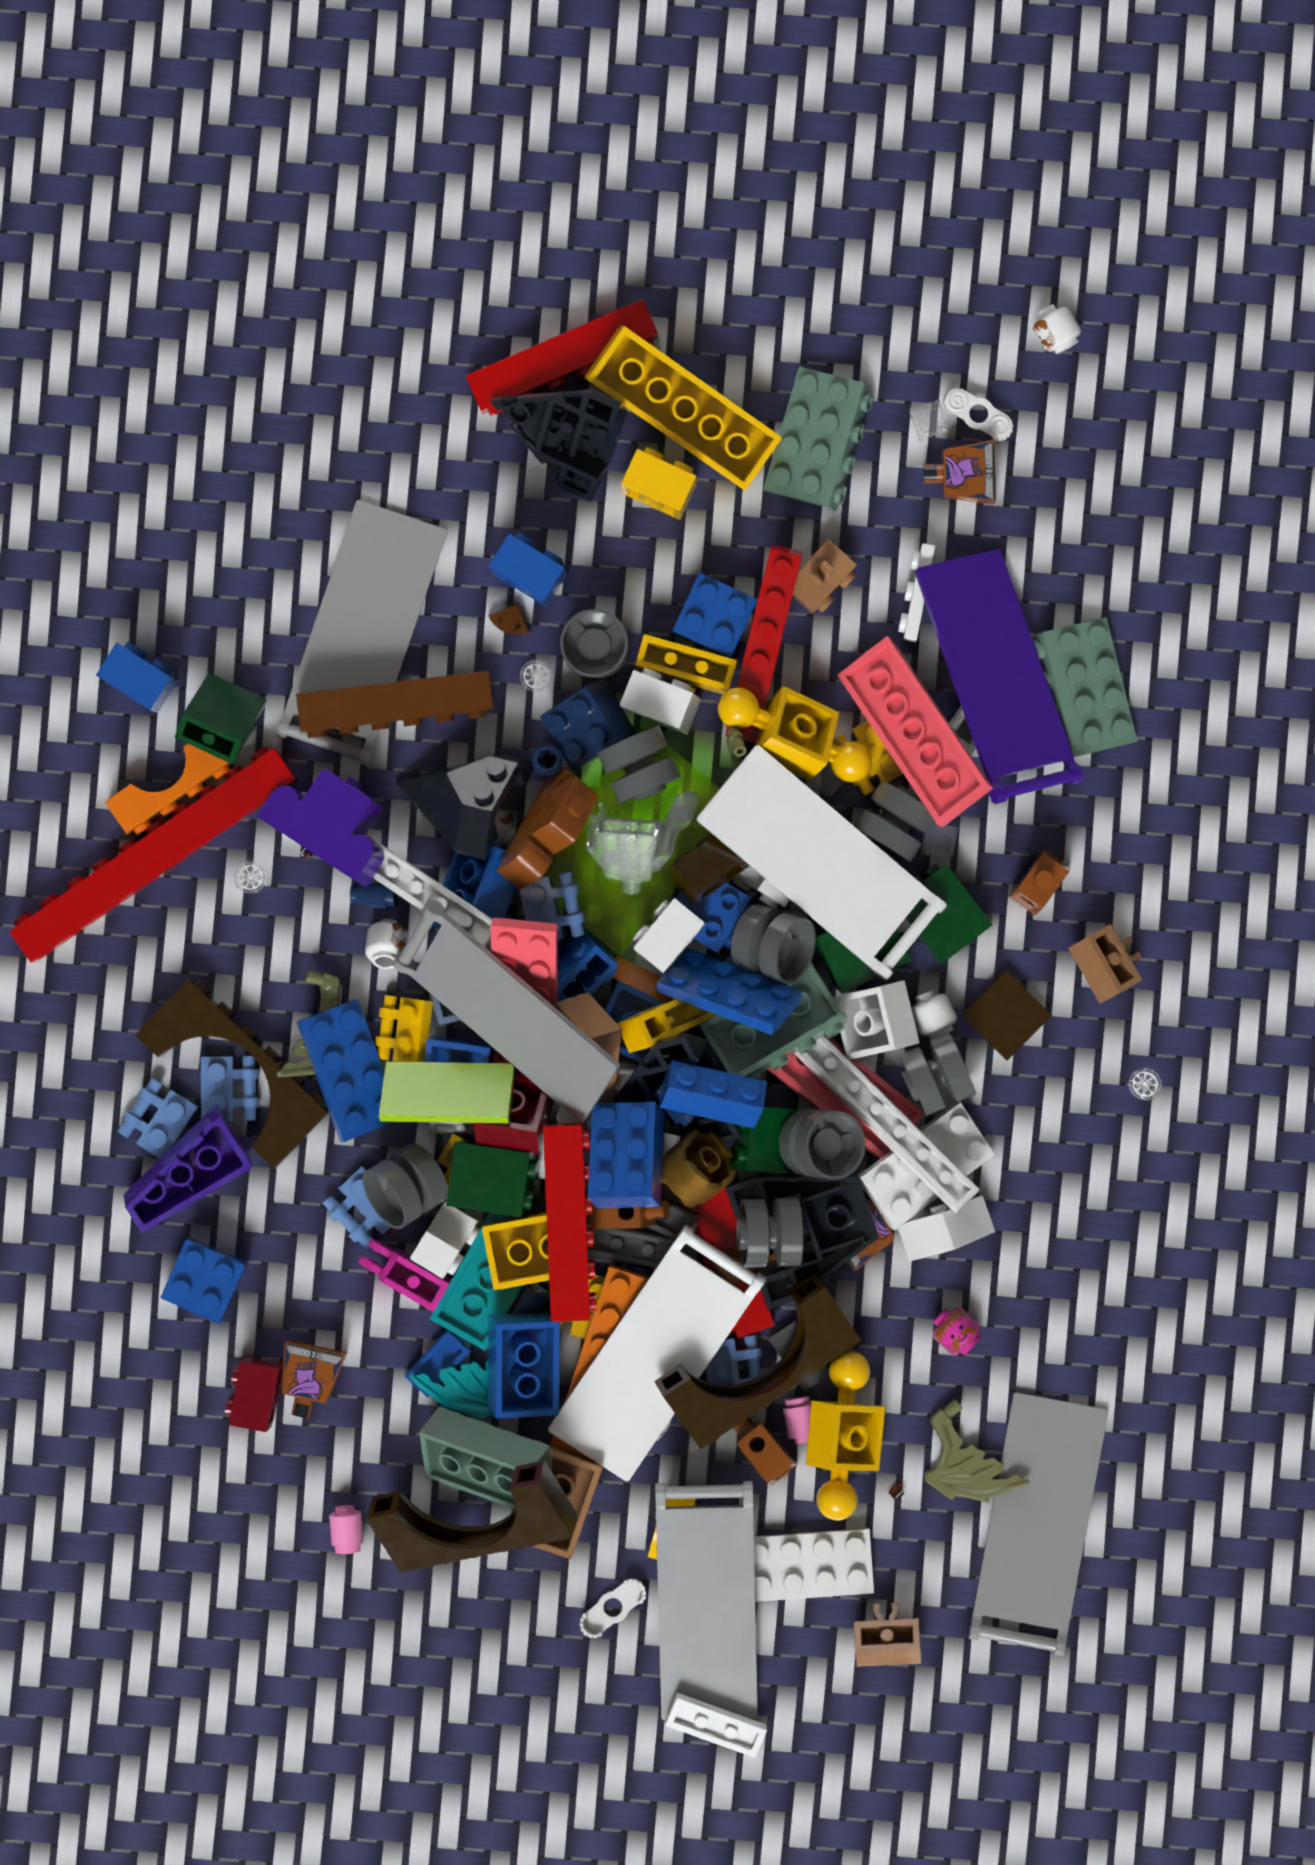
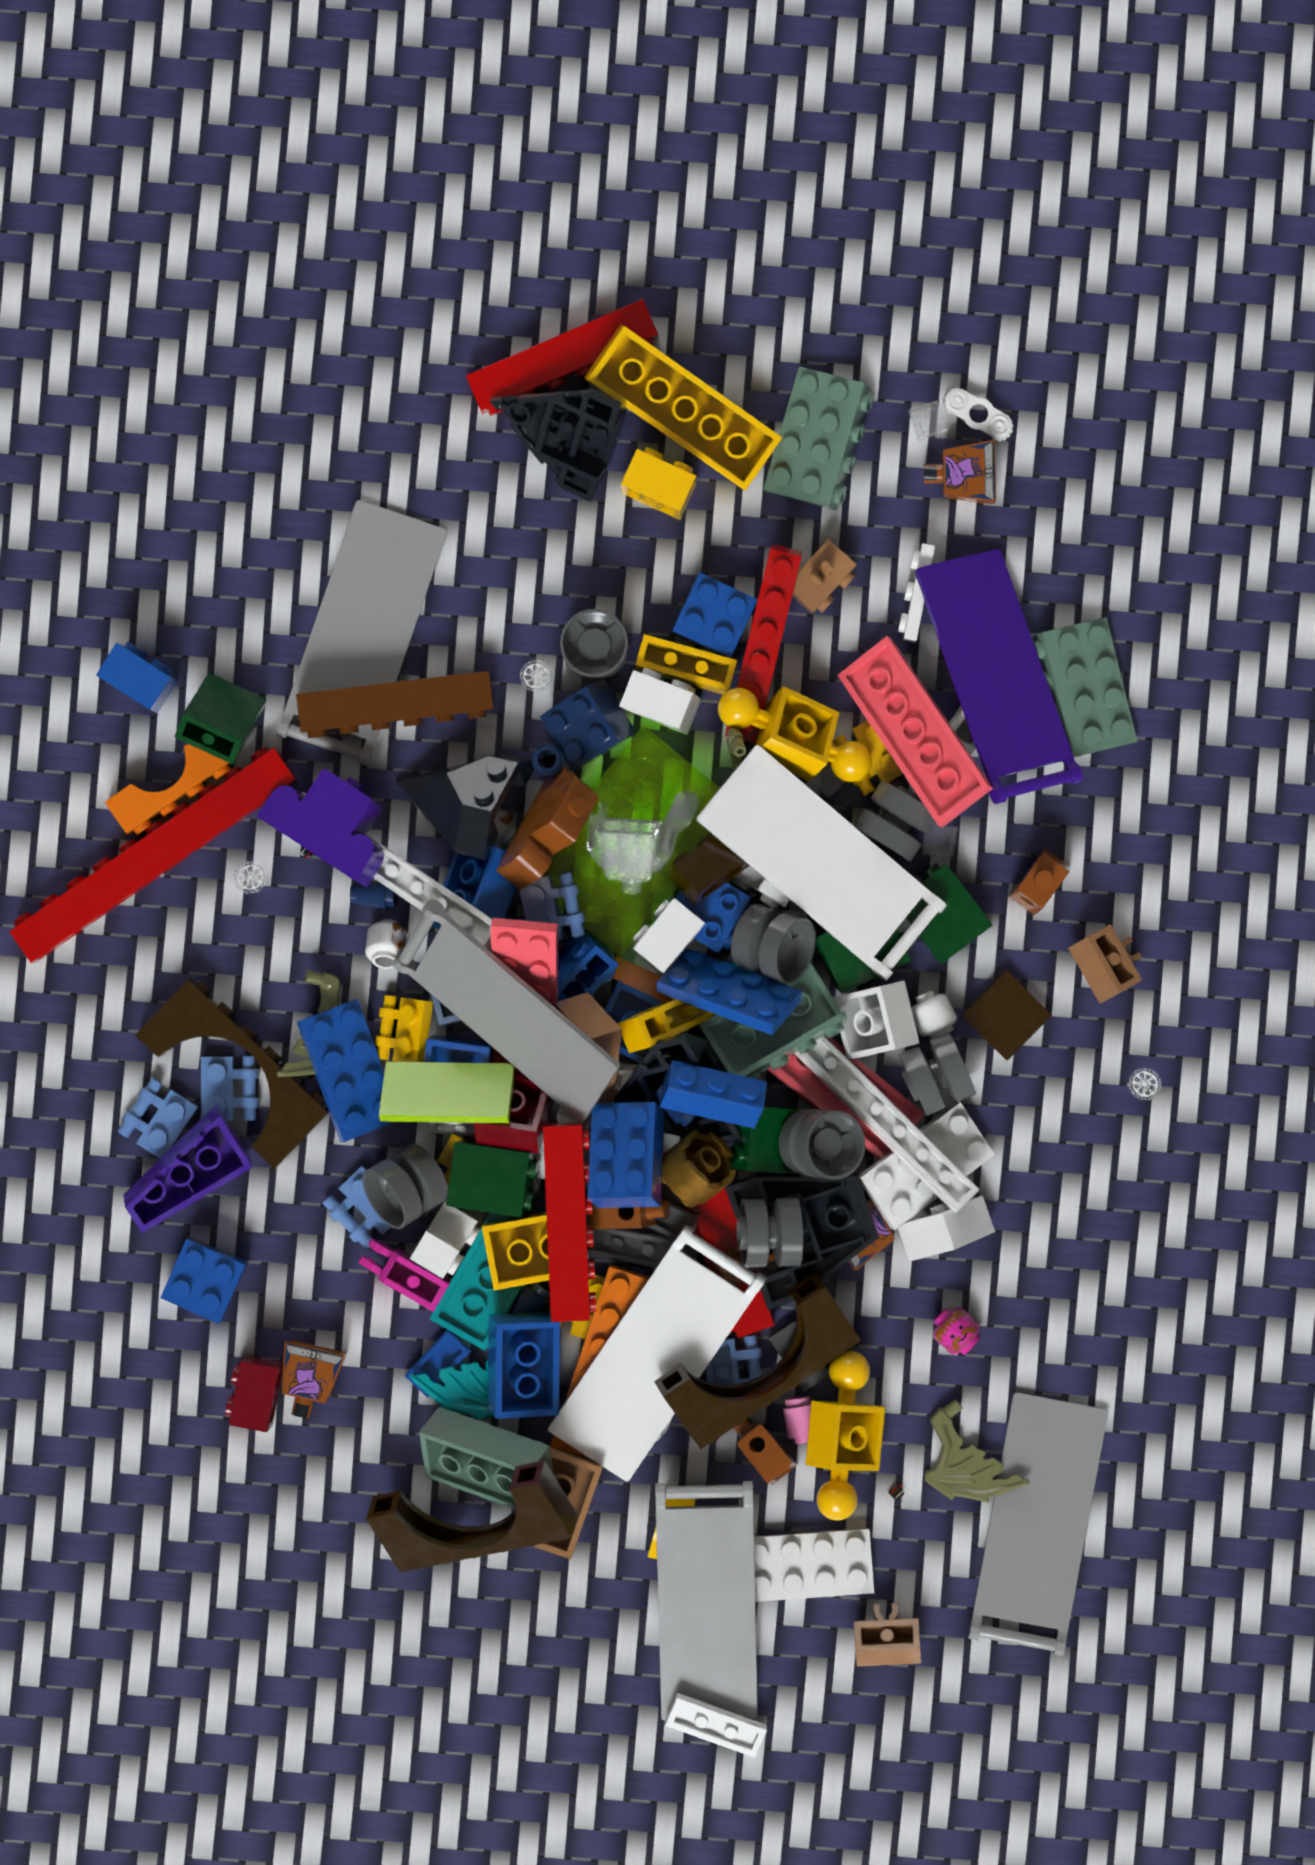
bright pink brick [329,1505,363,1554] -> none
blue brick [488,533,567,607] -> none
reddish brown tile [488,603,530,635] -> none
white piece [579,1579,646,1638] -> none
dark grey wheel [597,726,682,804] -> none
white head [1033,304,1081,355] -> none

